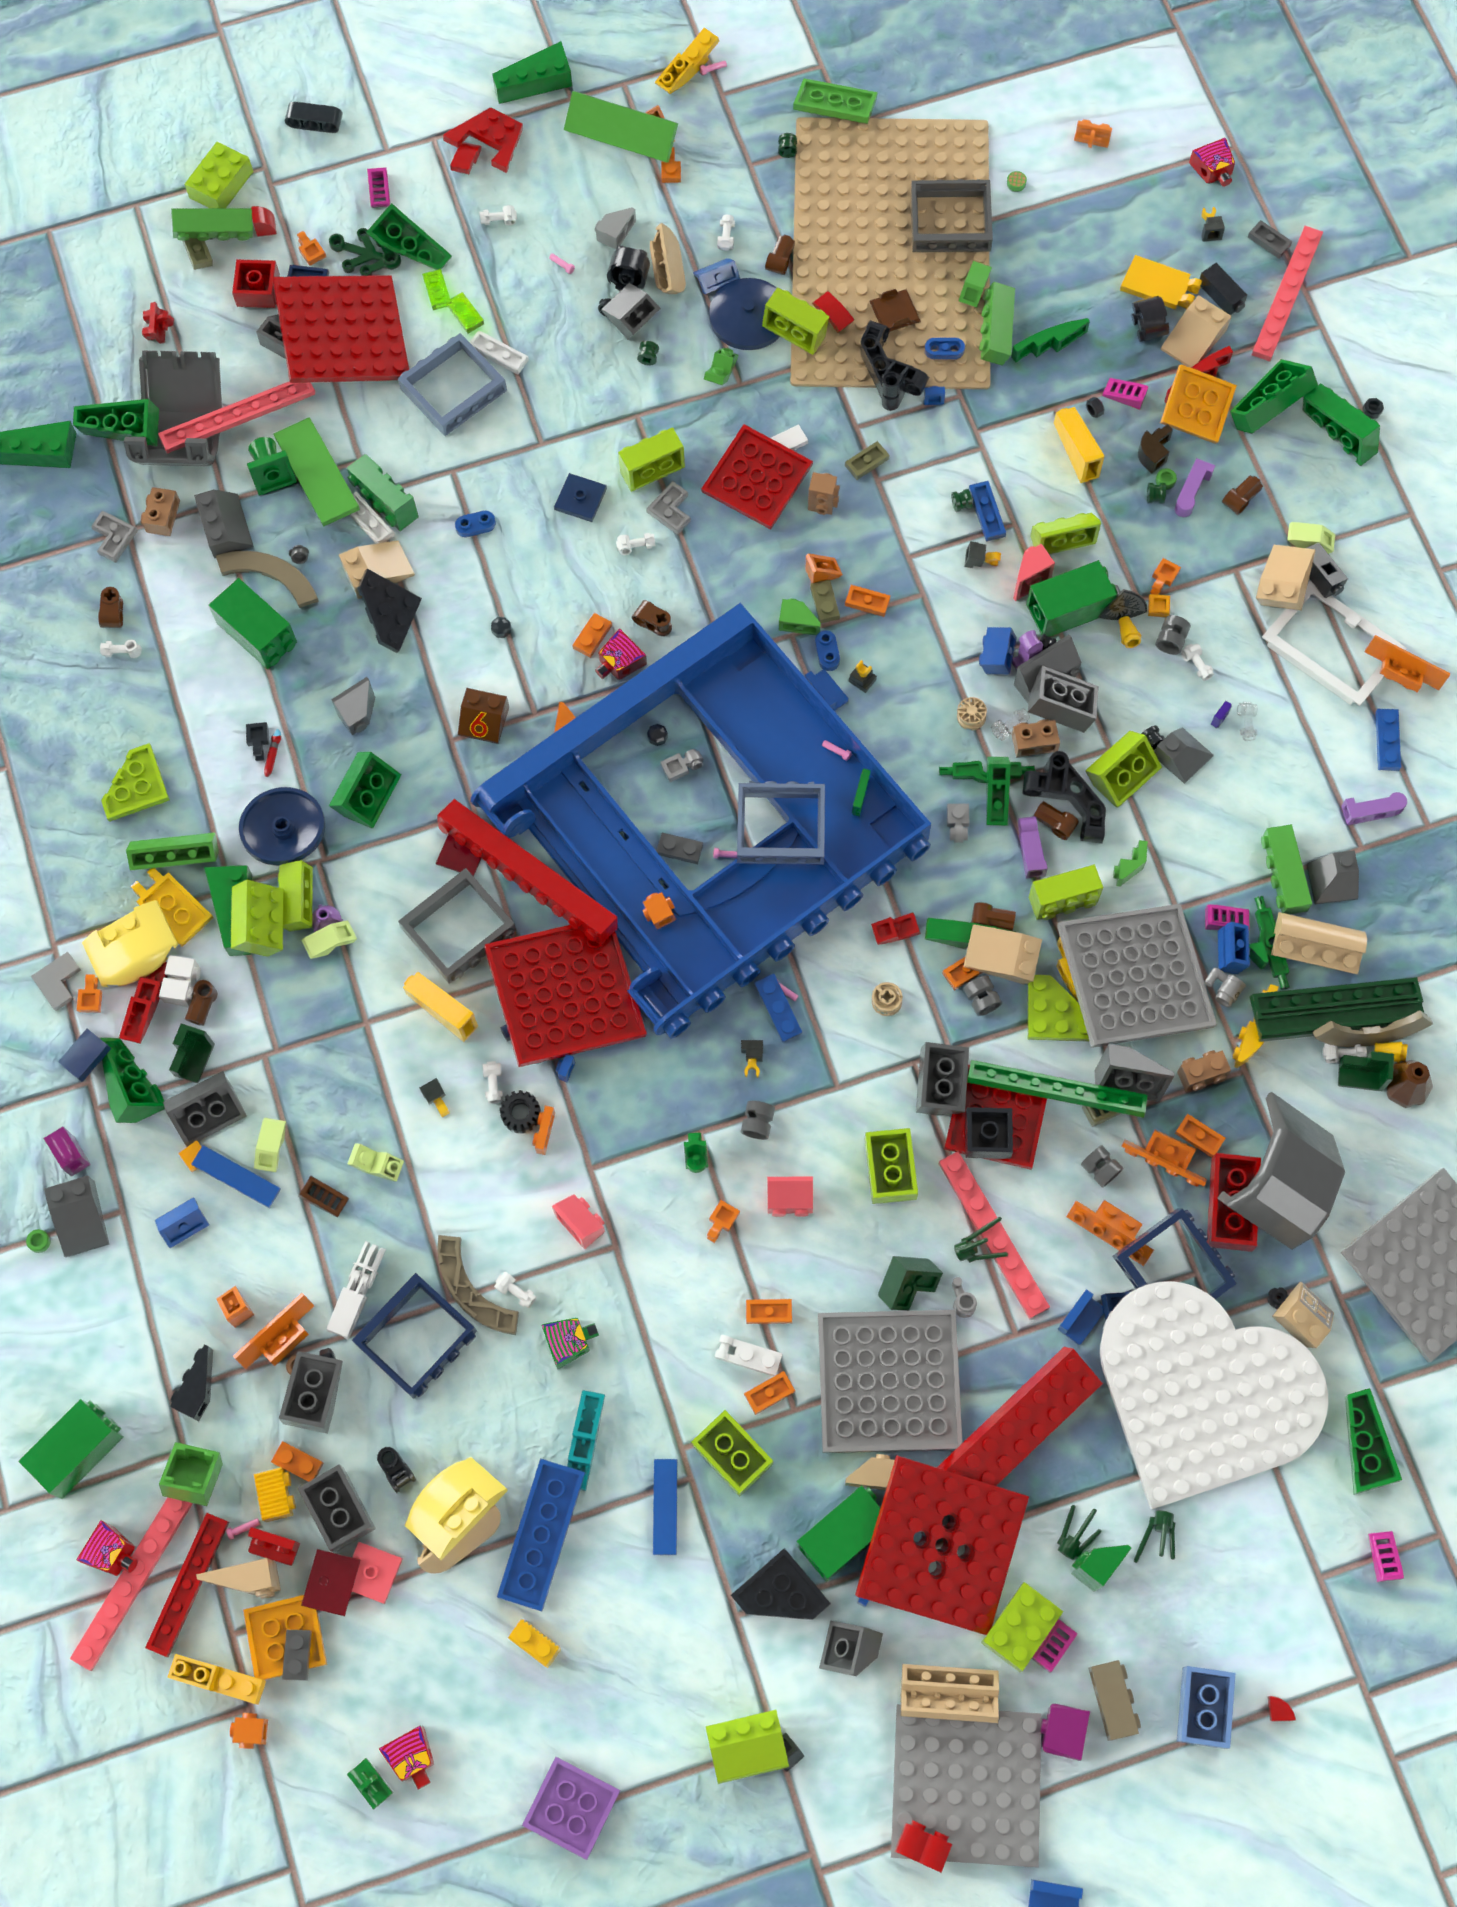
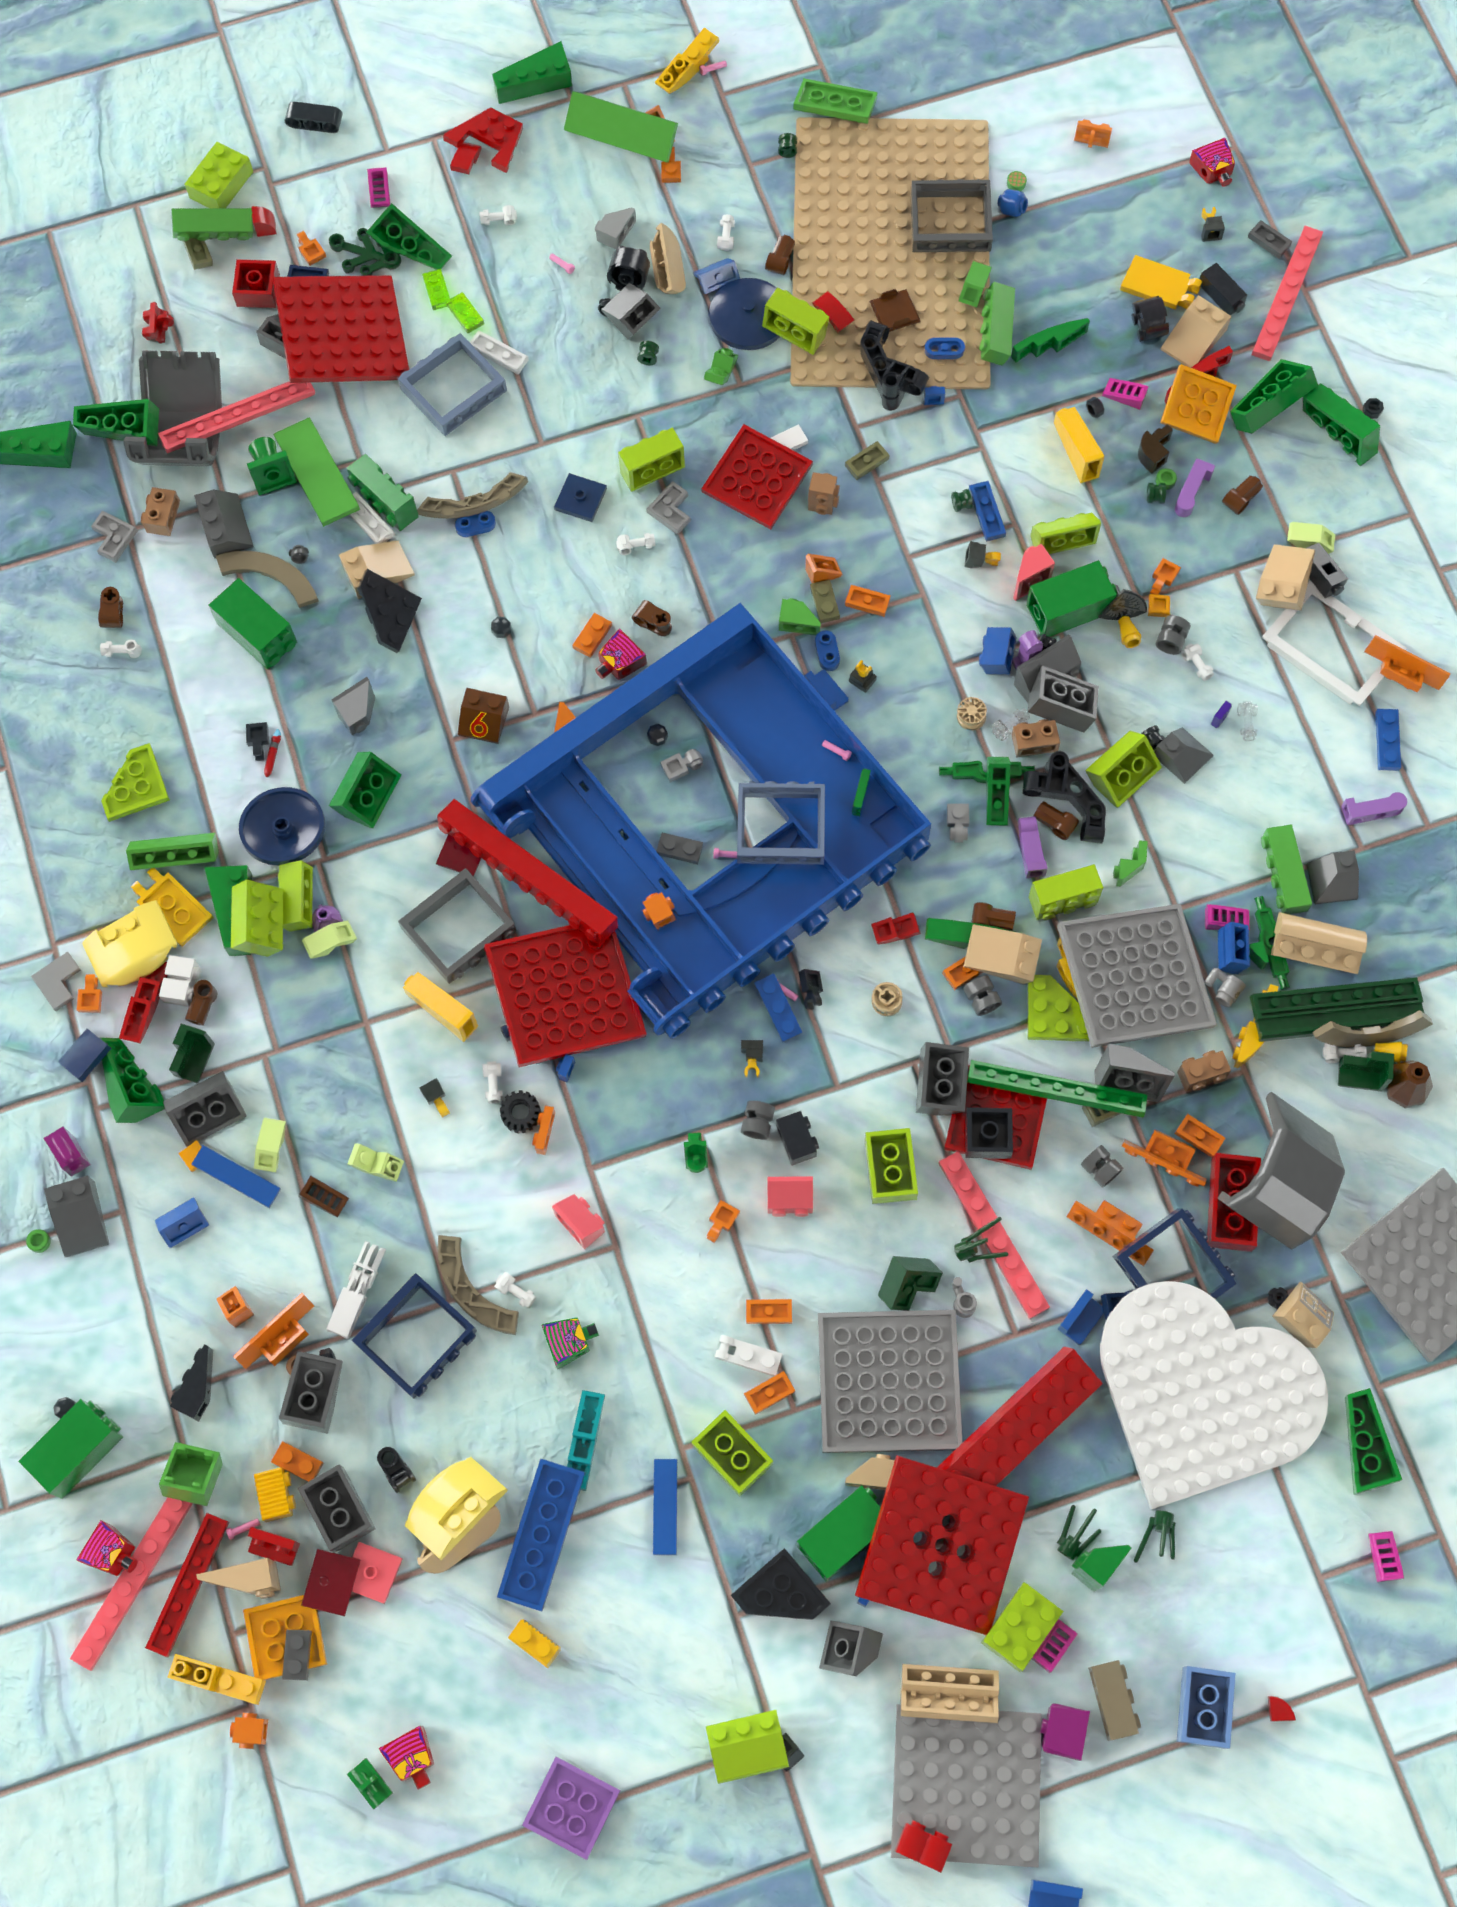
none -> black tile [53,1397,76,1419]
none -> dark tan tile [417,472,528,519]
none -> black brick [776,1111,819,1166]
none -> black plate [798,969,823,1010]
none -> blue head [997,189,1028,217]

